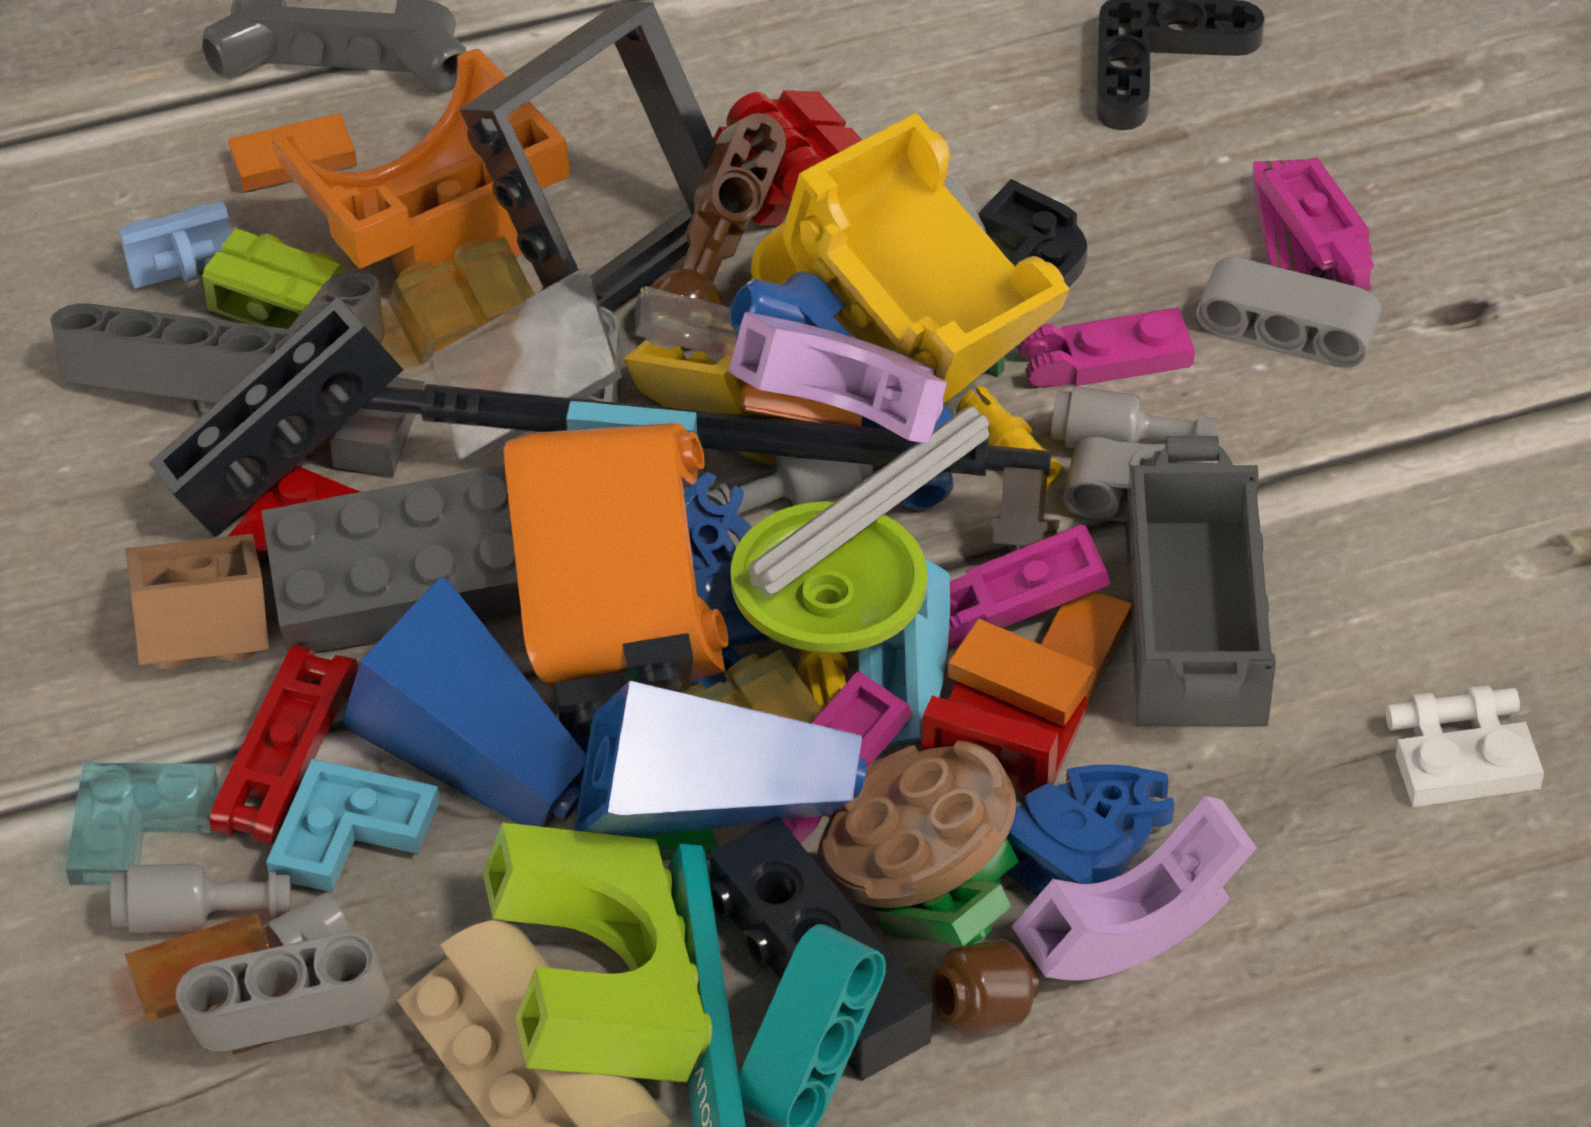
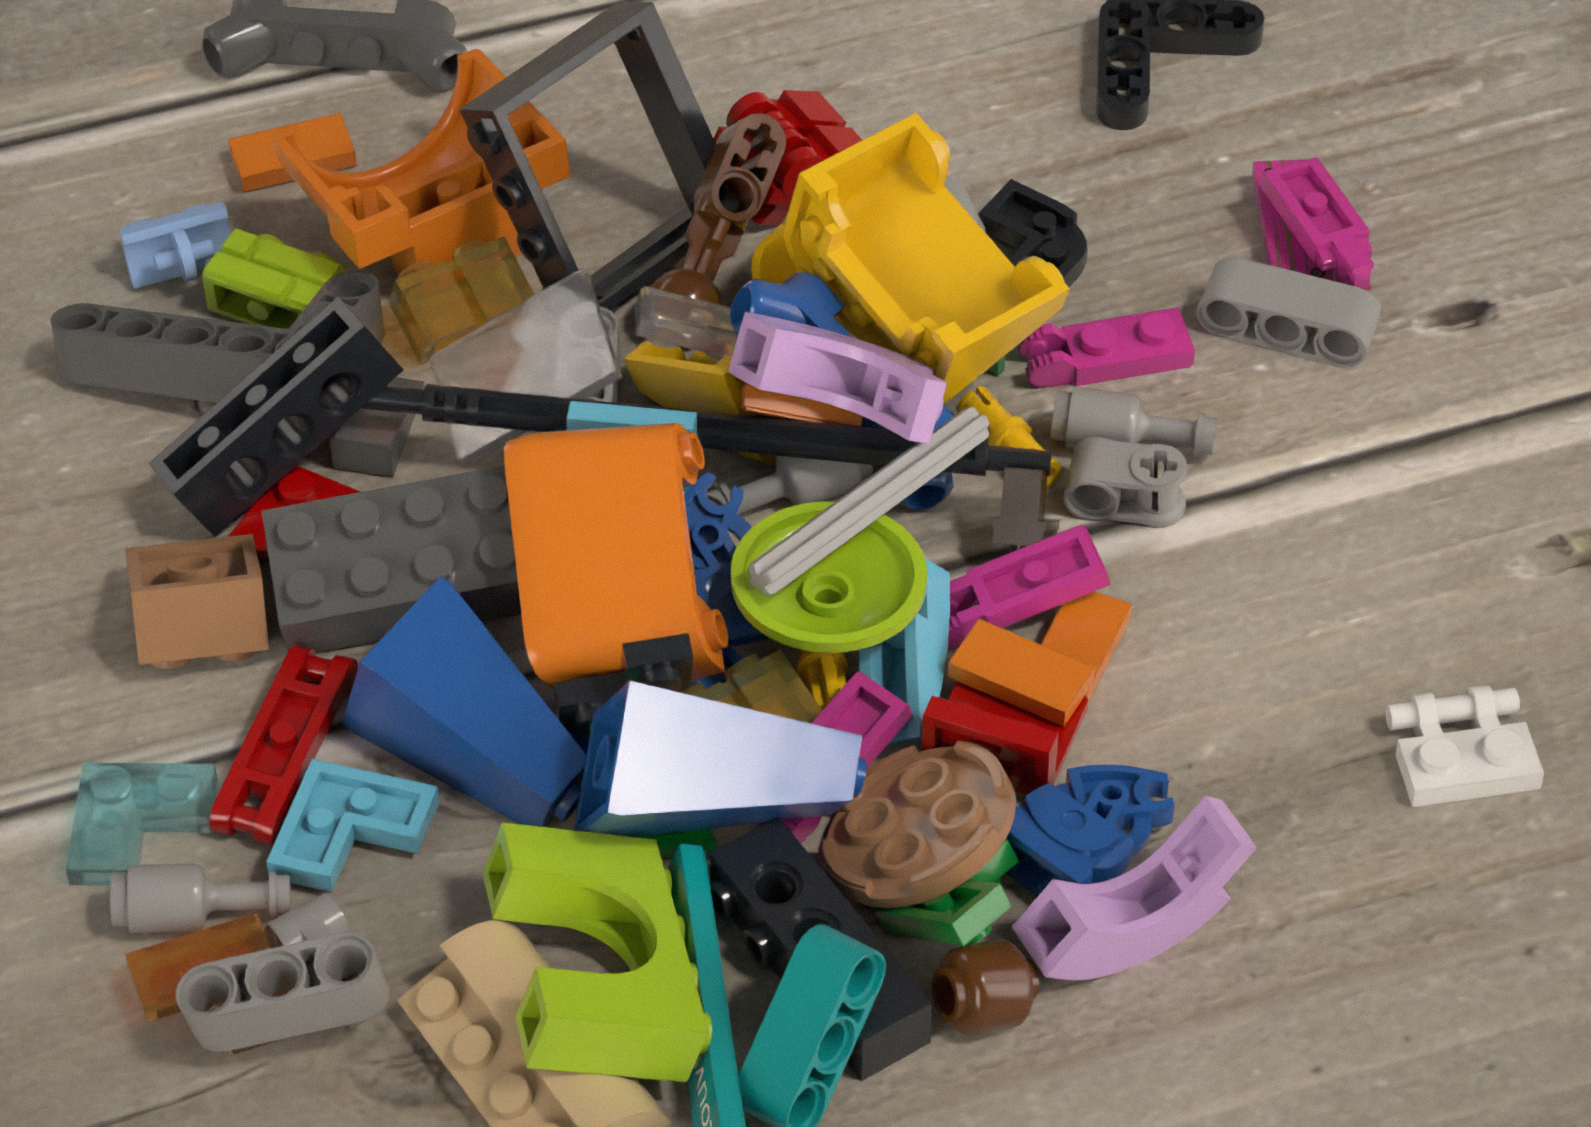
dark grey container [1125,436,1276,726] -> none

